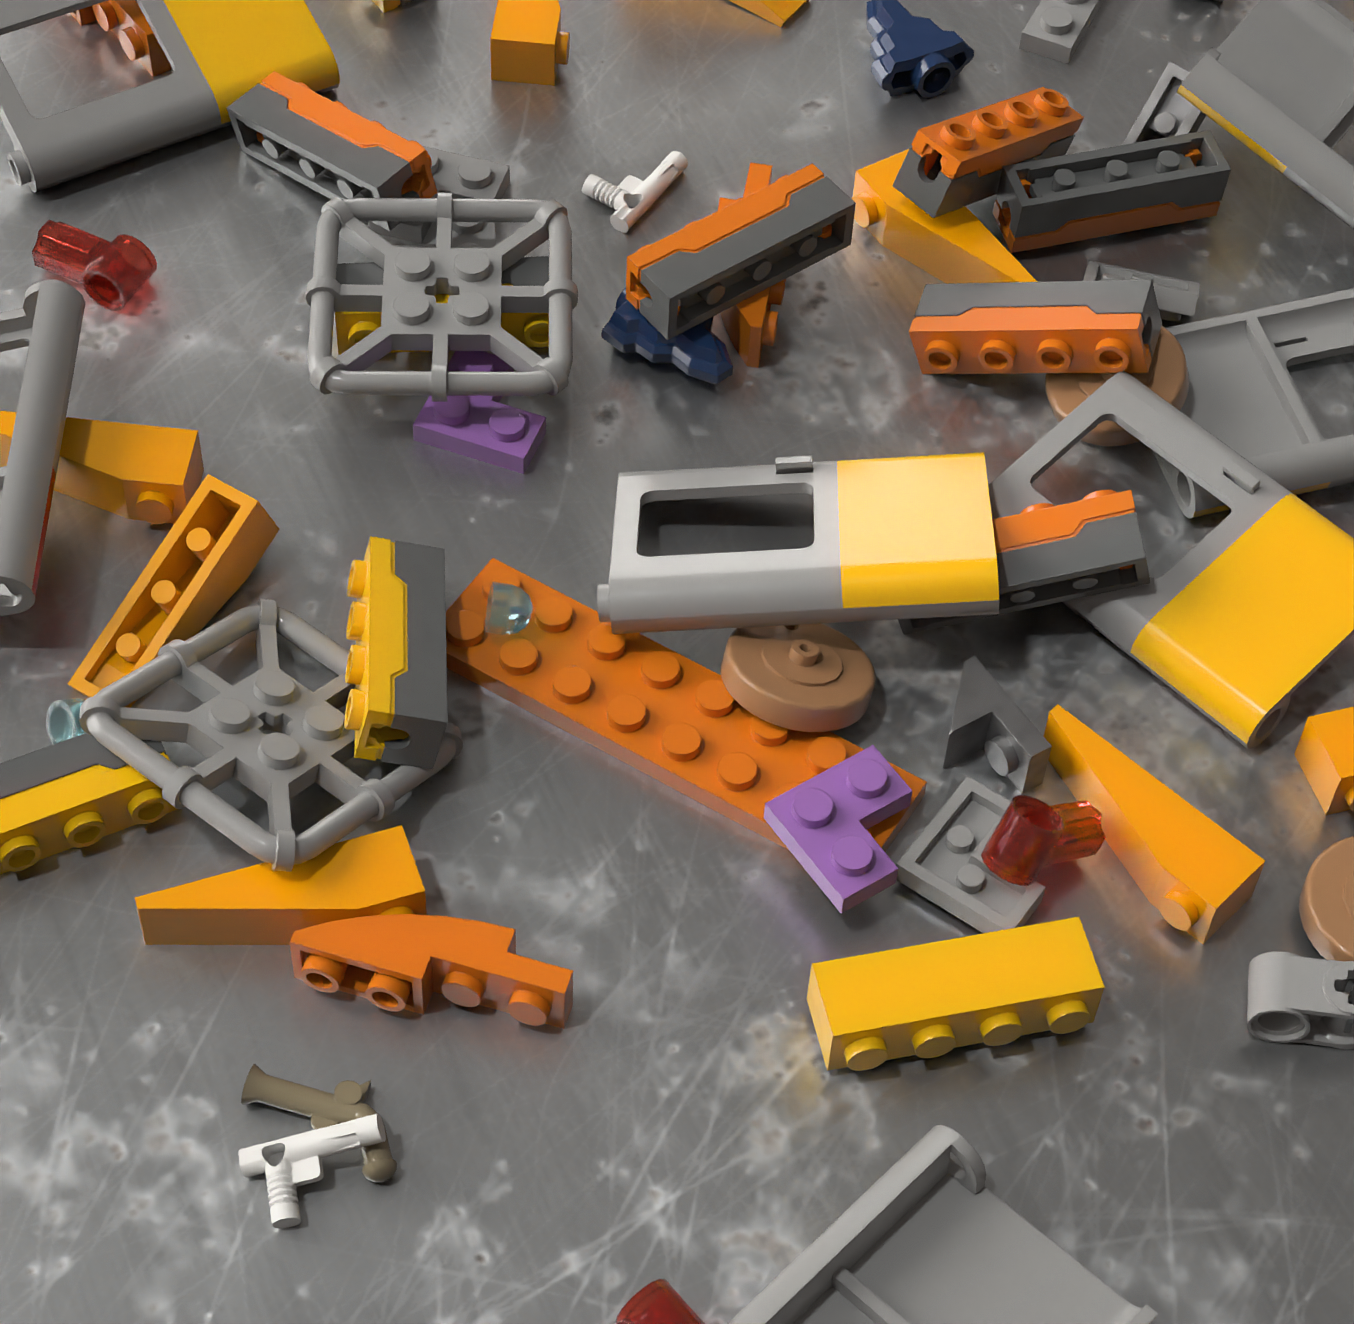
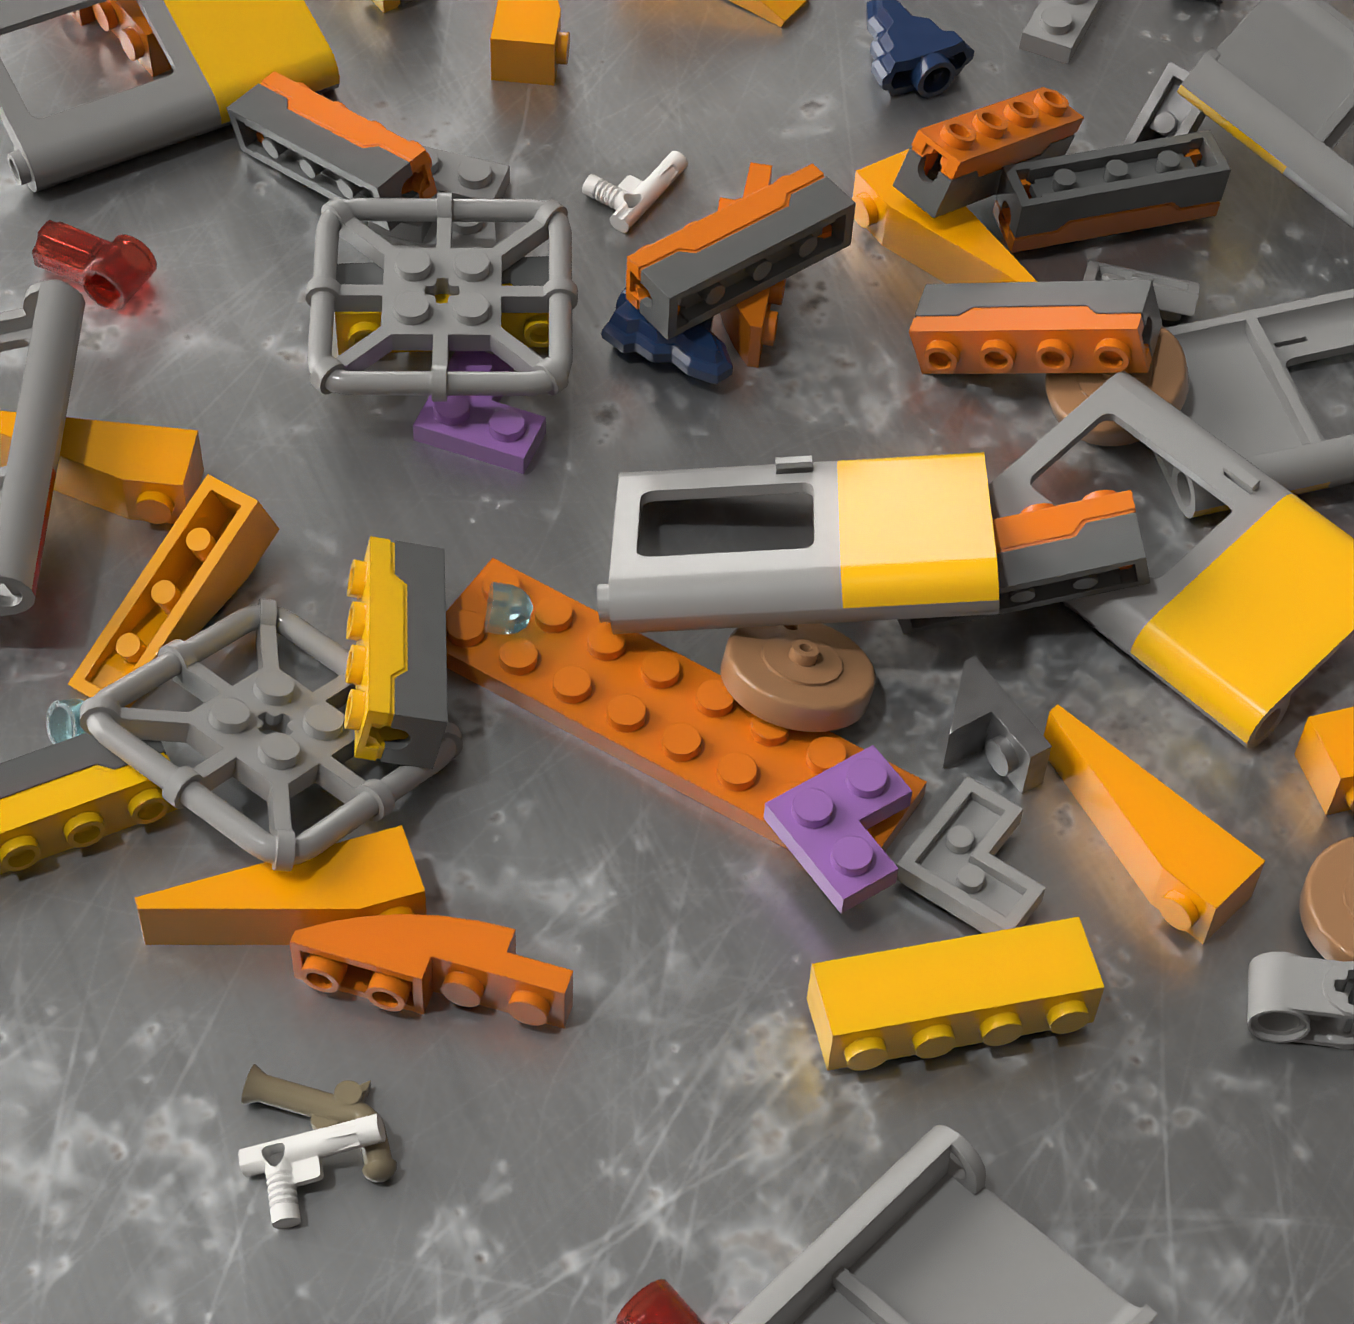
clear red piece [981,795,1106,886] -> none

